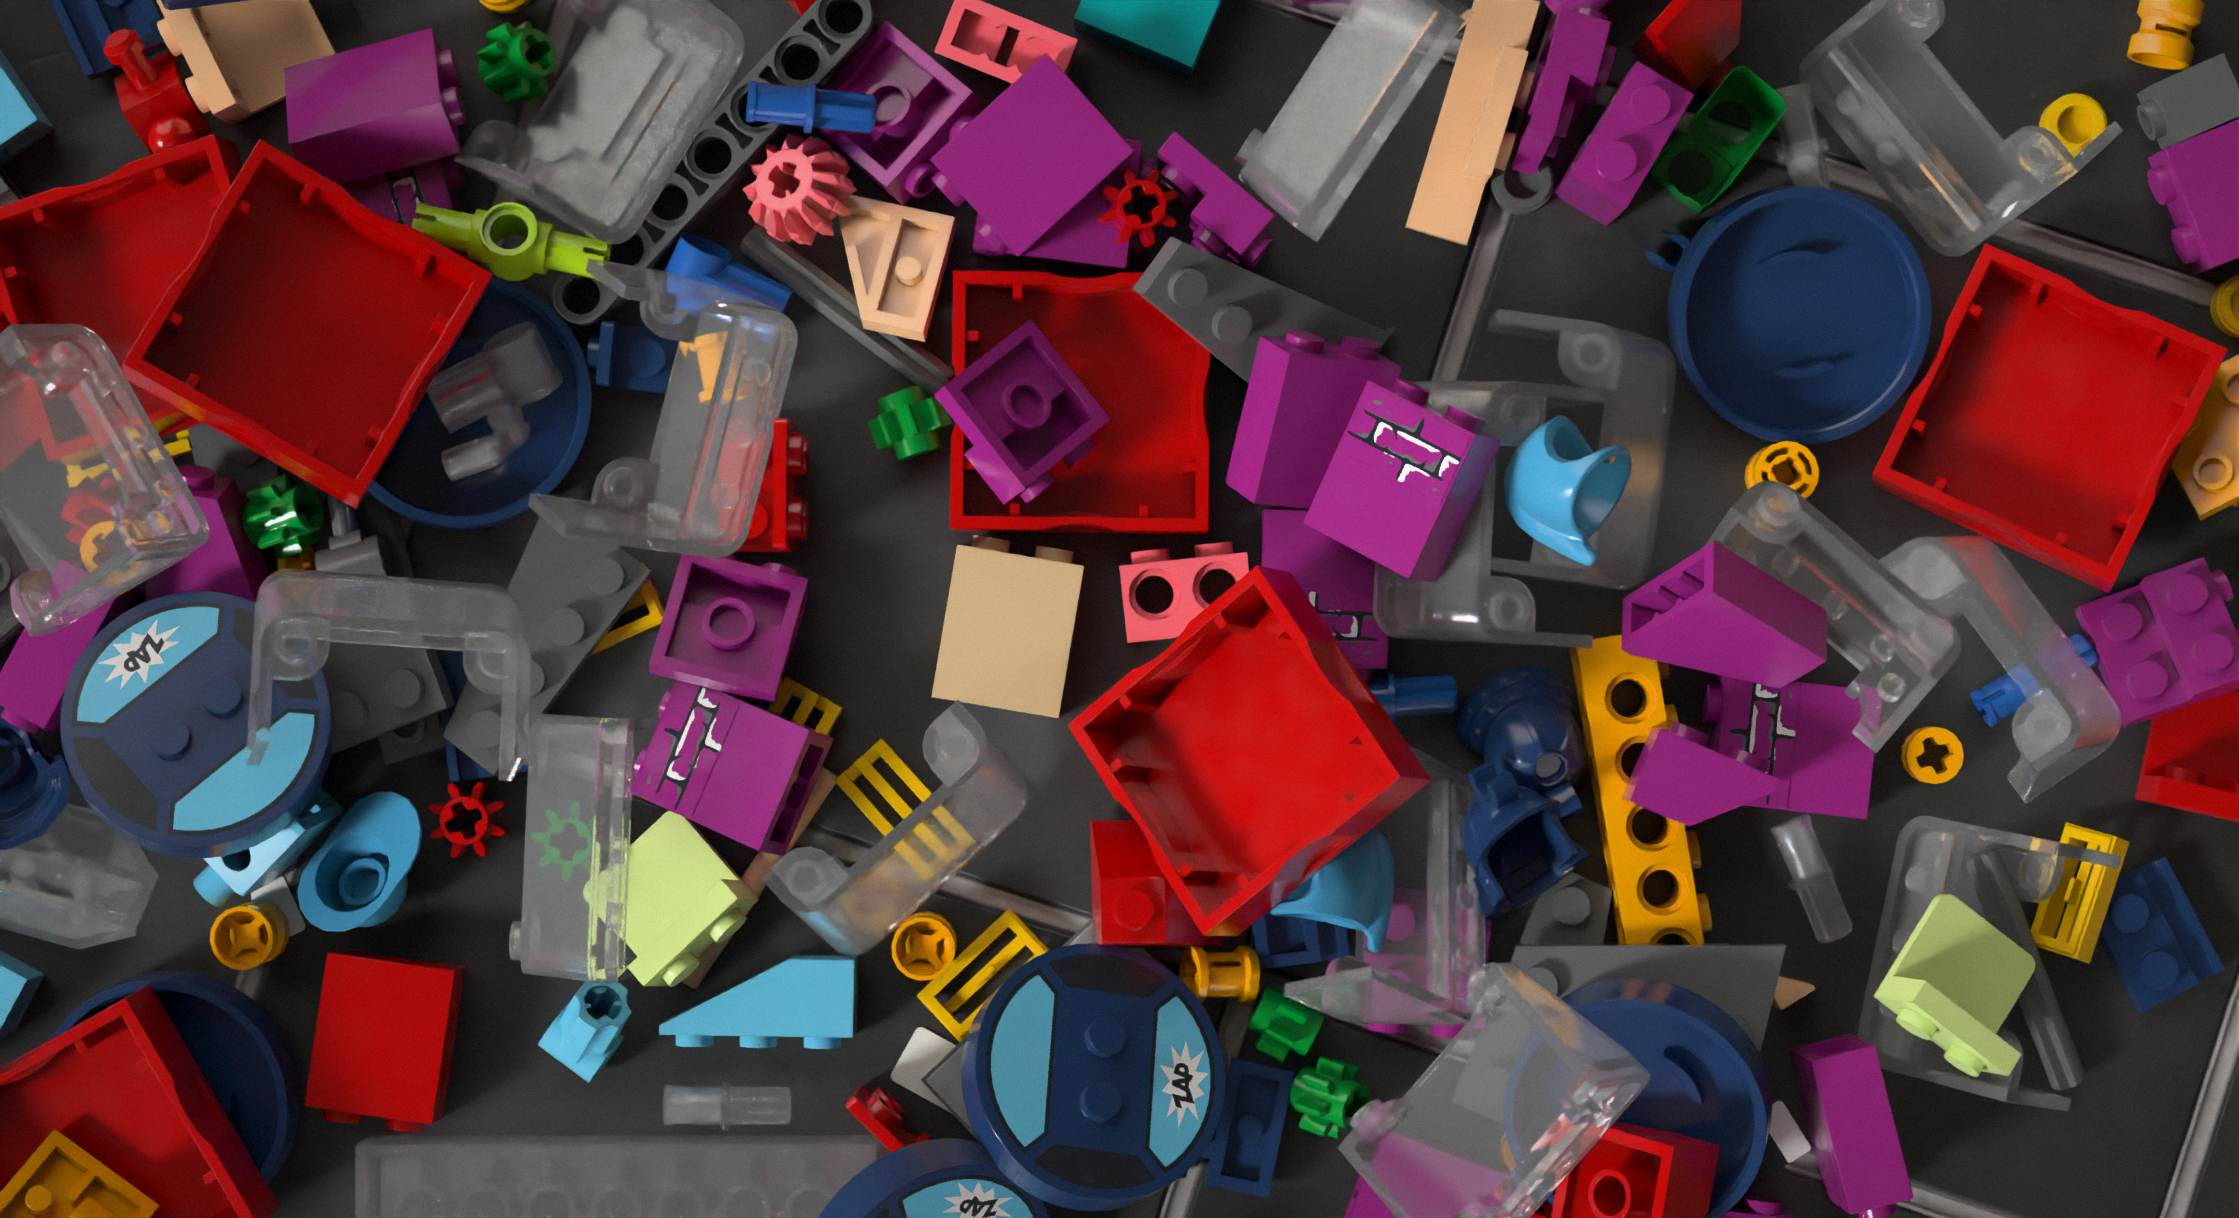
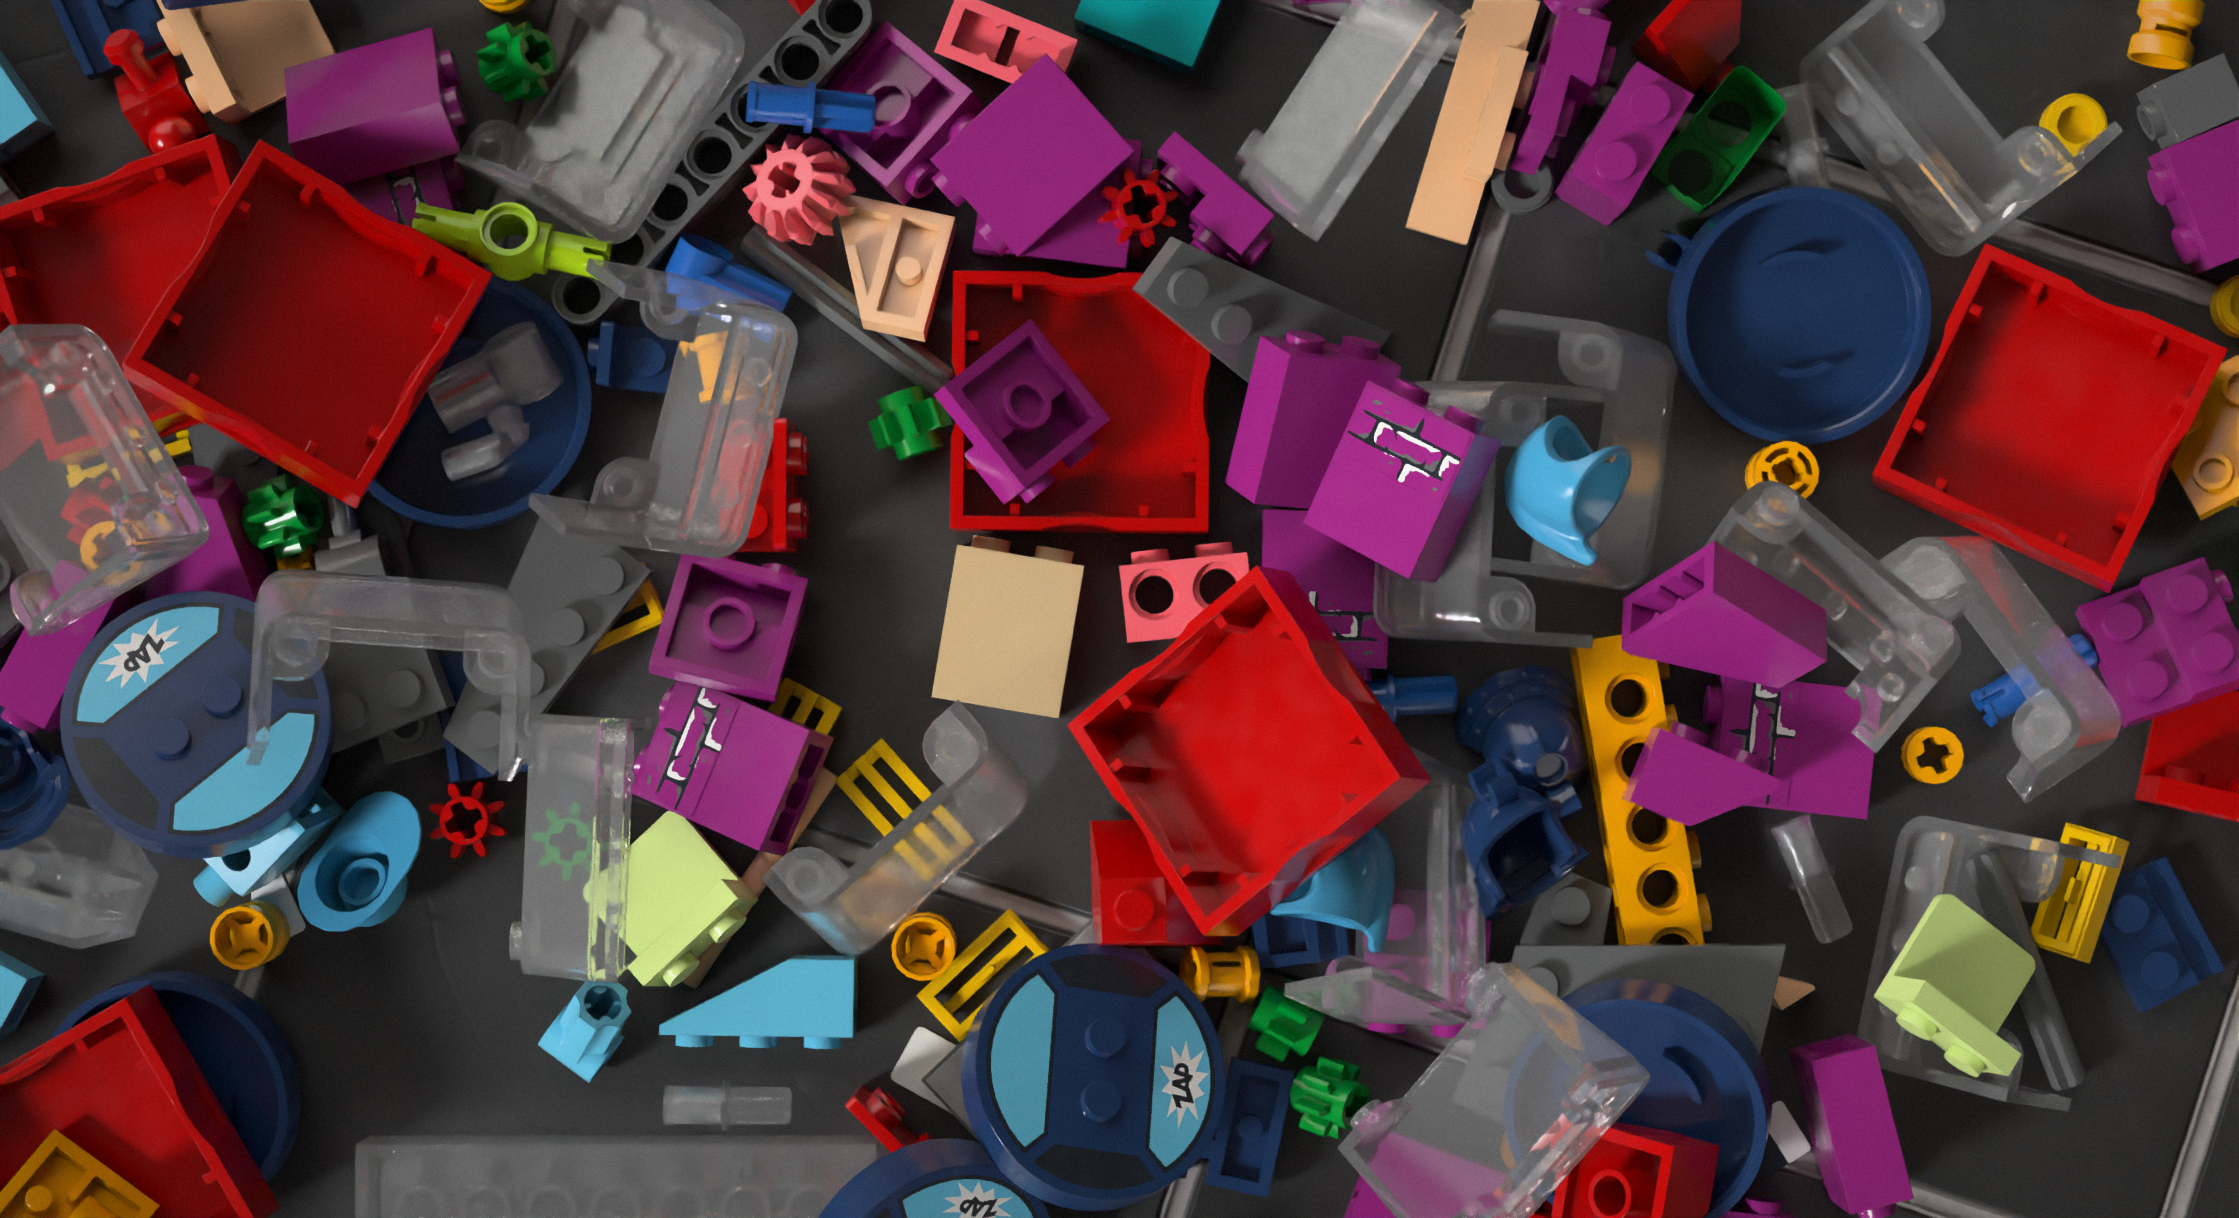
red brick [304,948,466,1133] -> none

